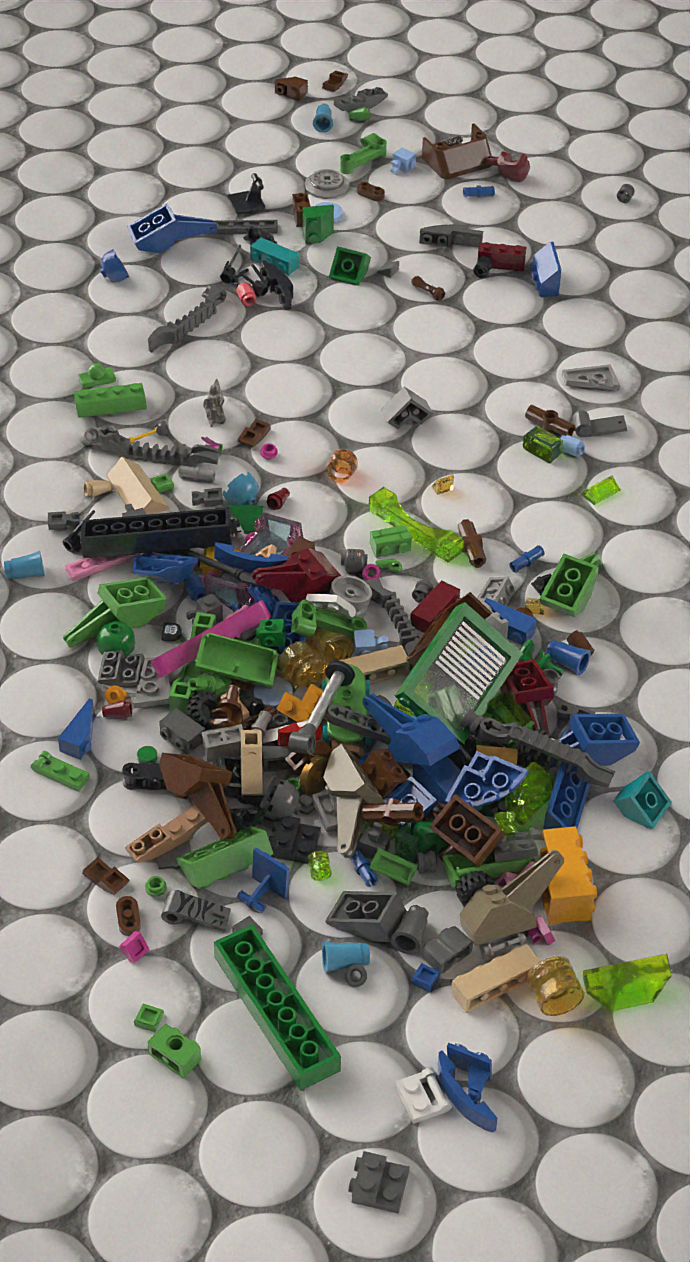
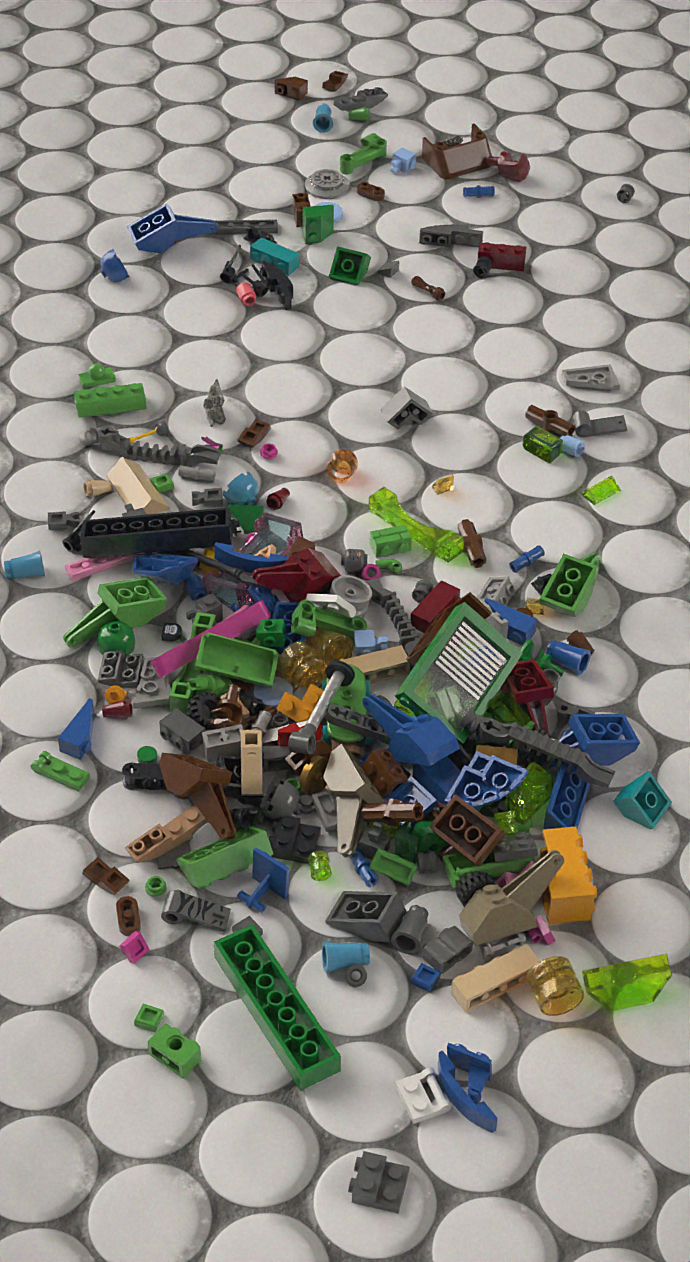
dark grey piece [148,283,227,353] -> none
black plate [227,173,265,214] -> none
blue slope [530,241,561,297] -> none

